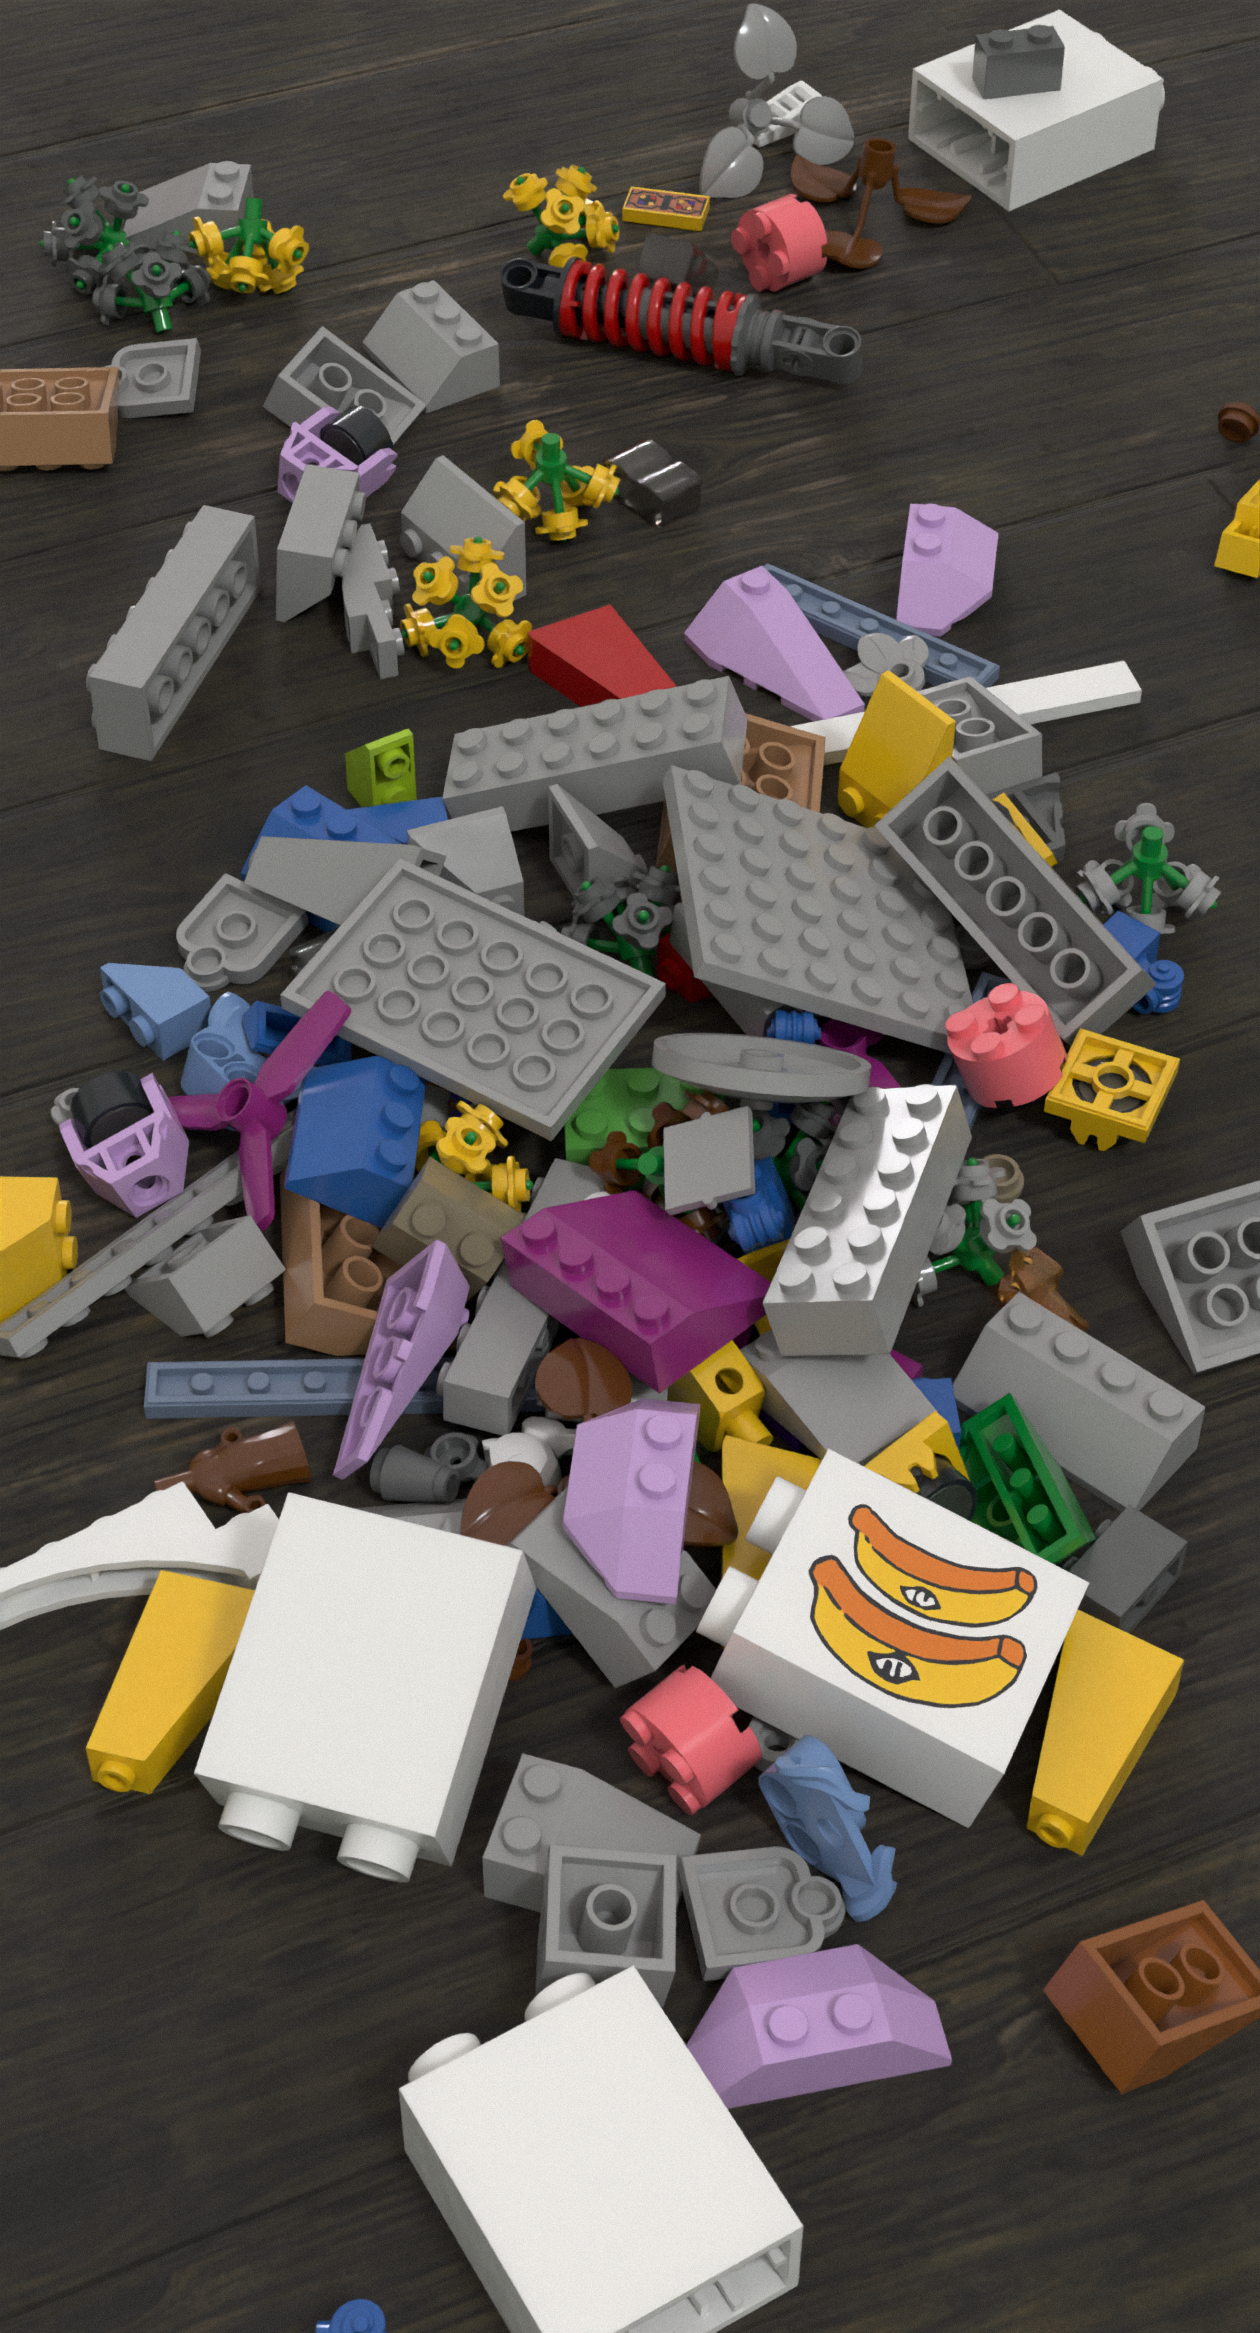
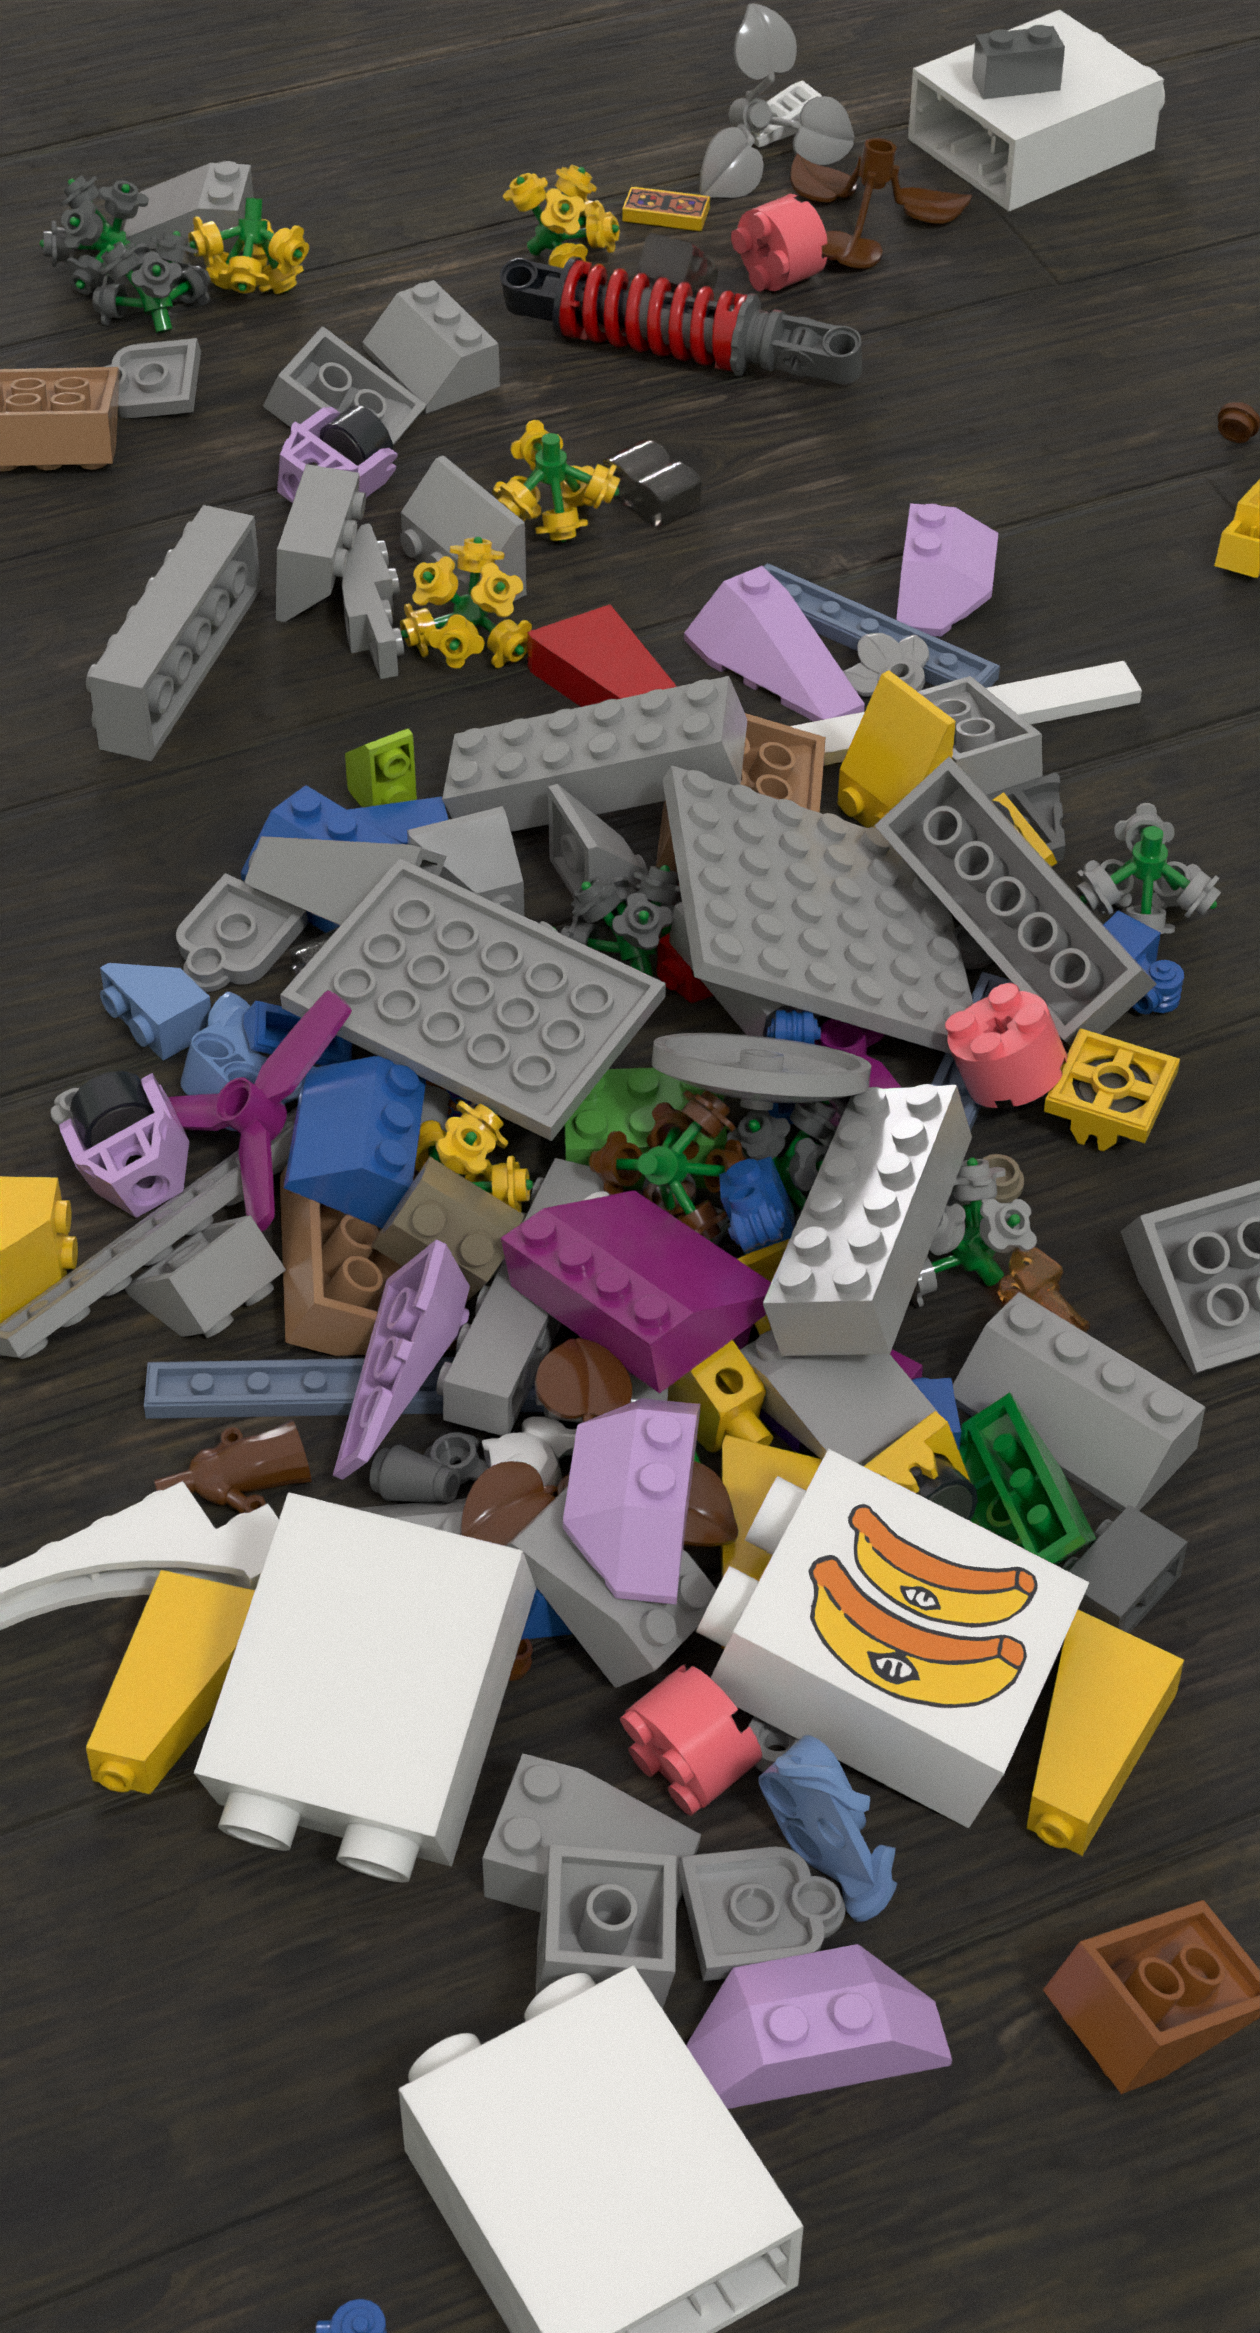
light grey piece [663,1106,755,1215] -> none

